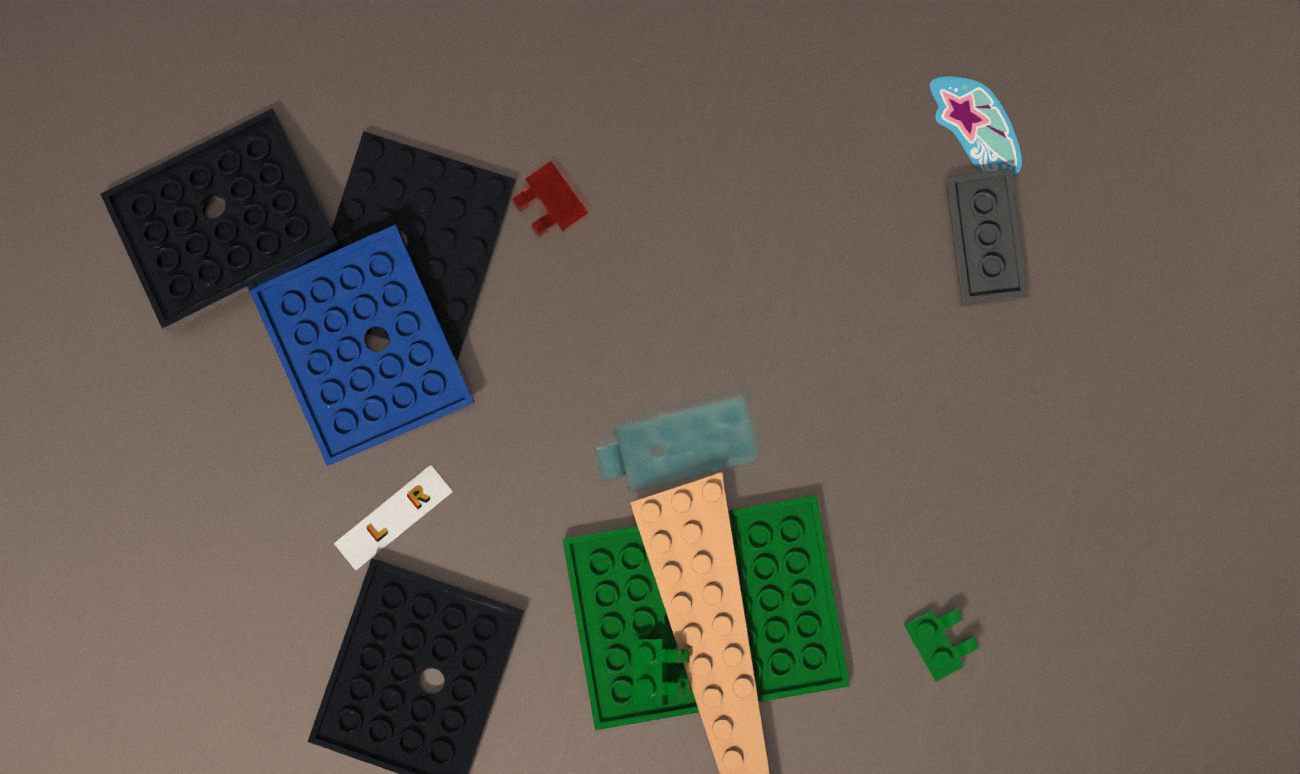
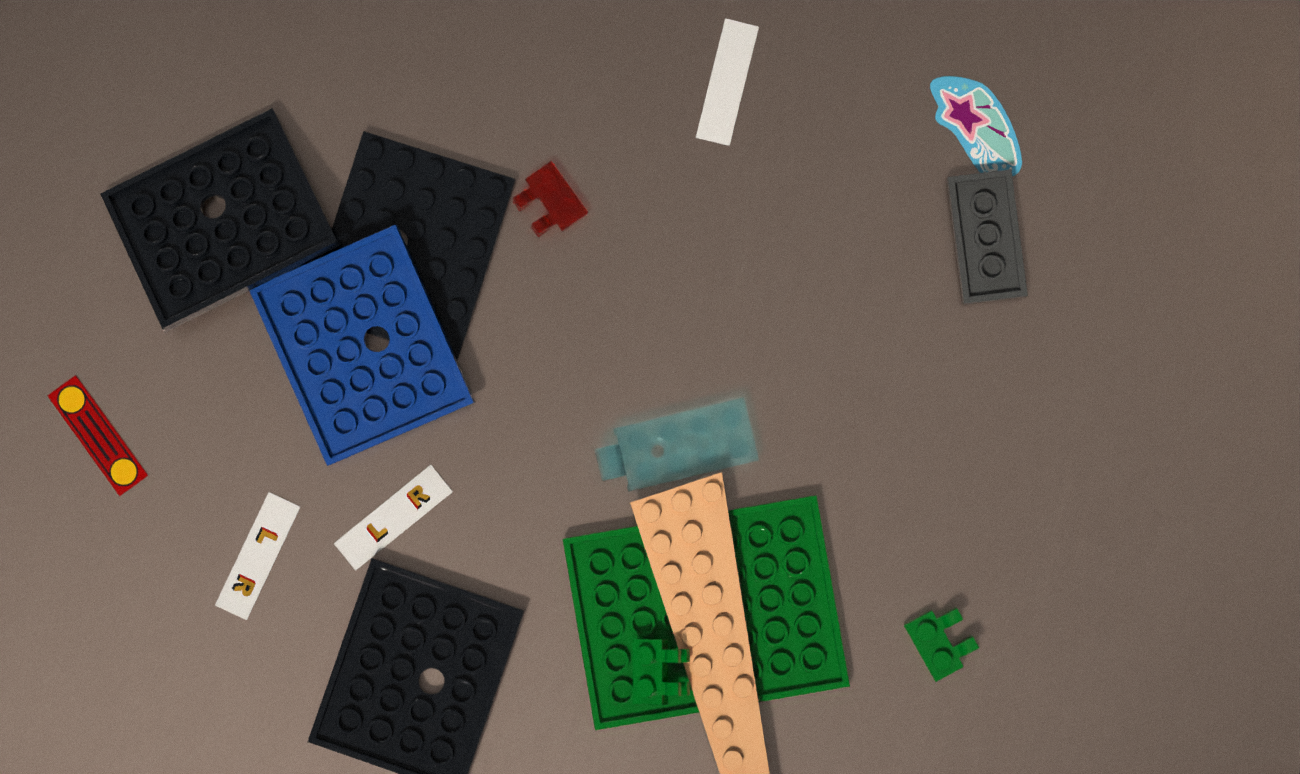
none -> sticker [47,375,148,496]
none -> white sticker [215,492,300,620]
none -> white sticker [696,18,759,146]

